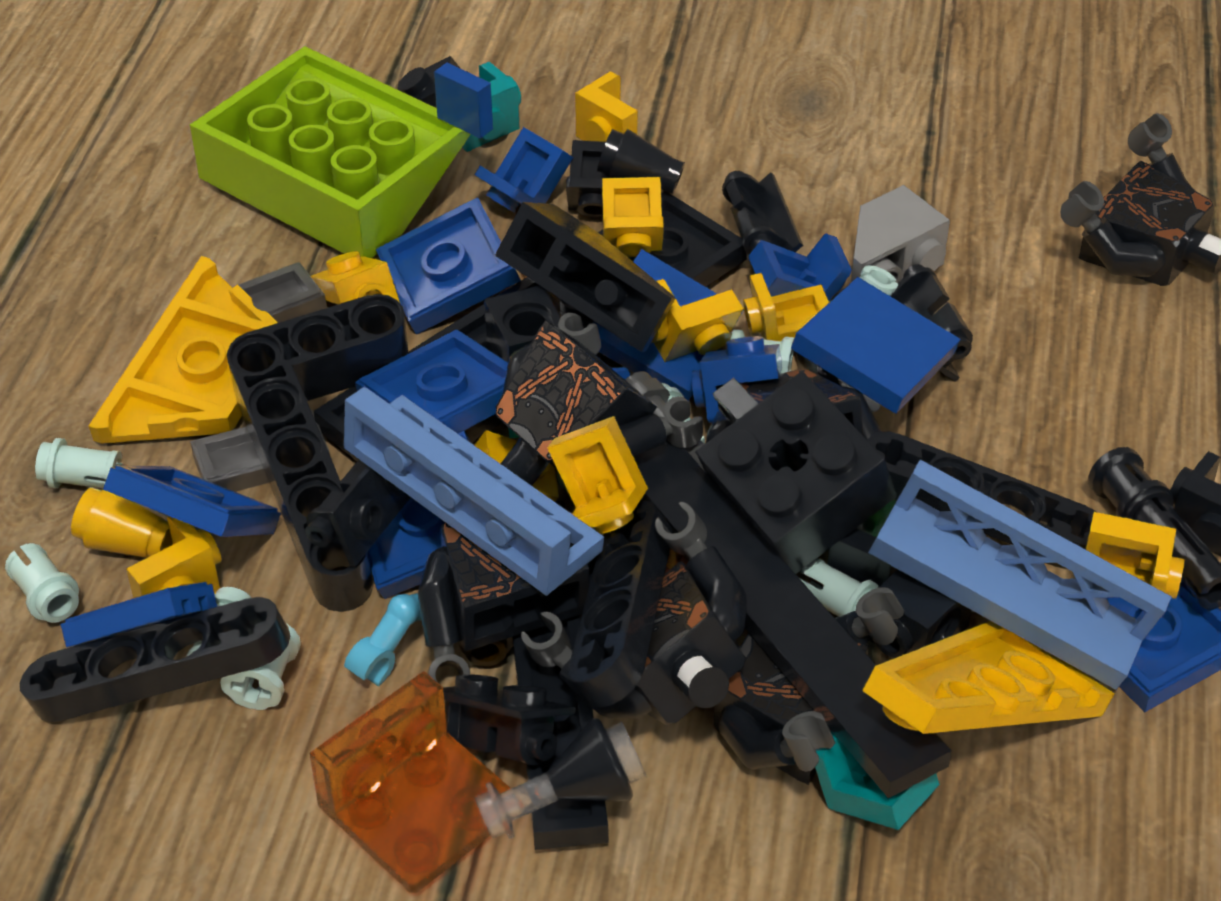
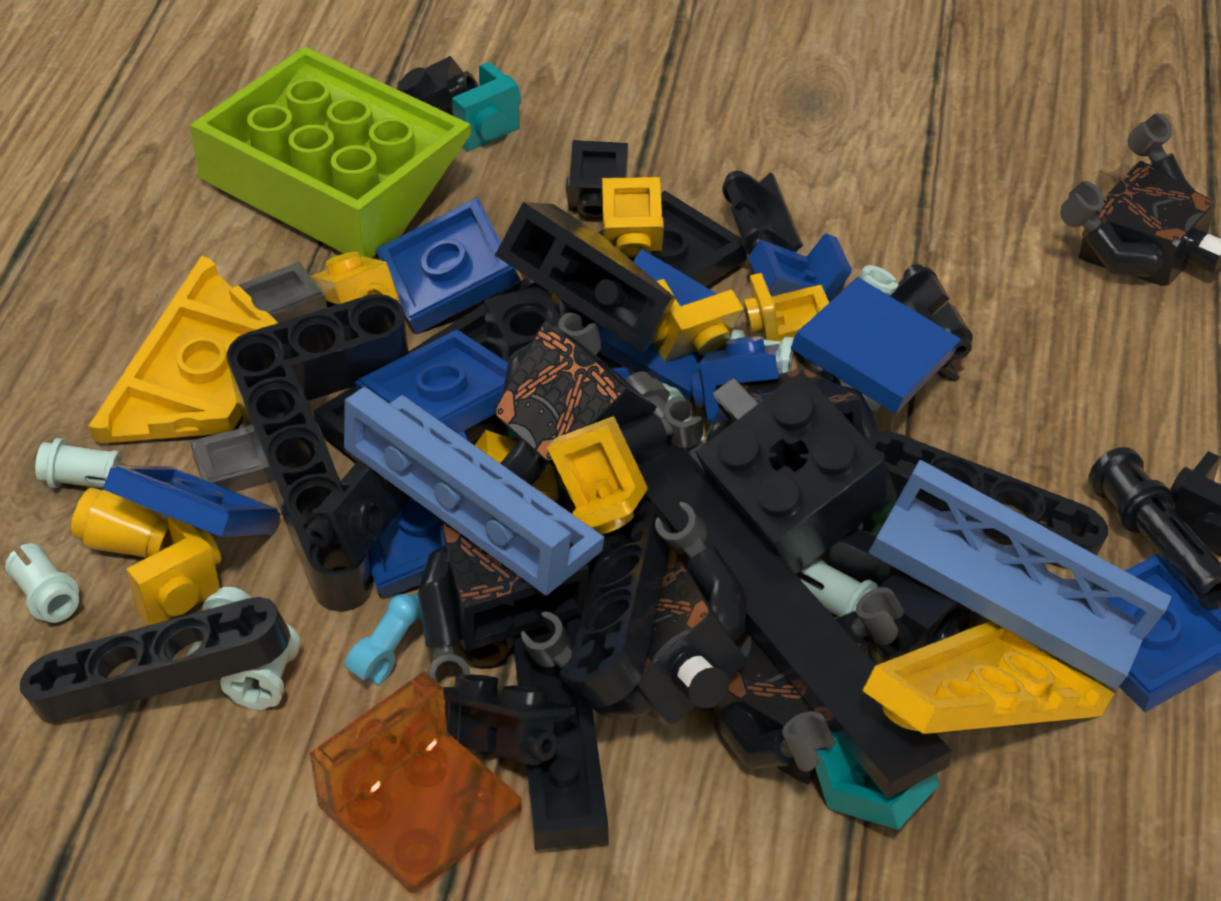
blue tile [60,582,218,648] -> none
blue tile [434,62,493,139] -> none
blue bracket [474,127,574,212] -> none
piece [475,718,647,839] -> none
yellow bracket [575,71,638,142] -> none
black cone [597,129,685,194] -> none
light grey slope [851,185,950,283] -> none
yellow bracket [1085,512,1185,599] -> none

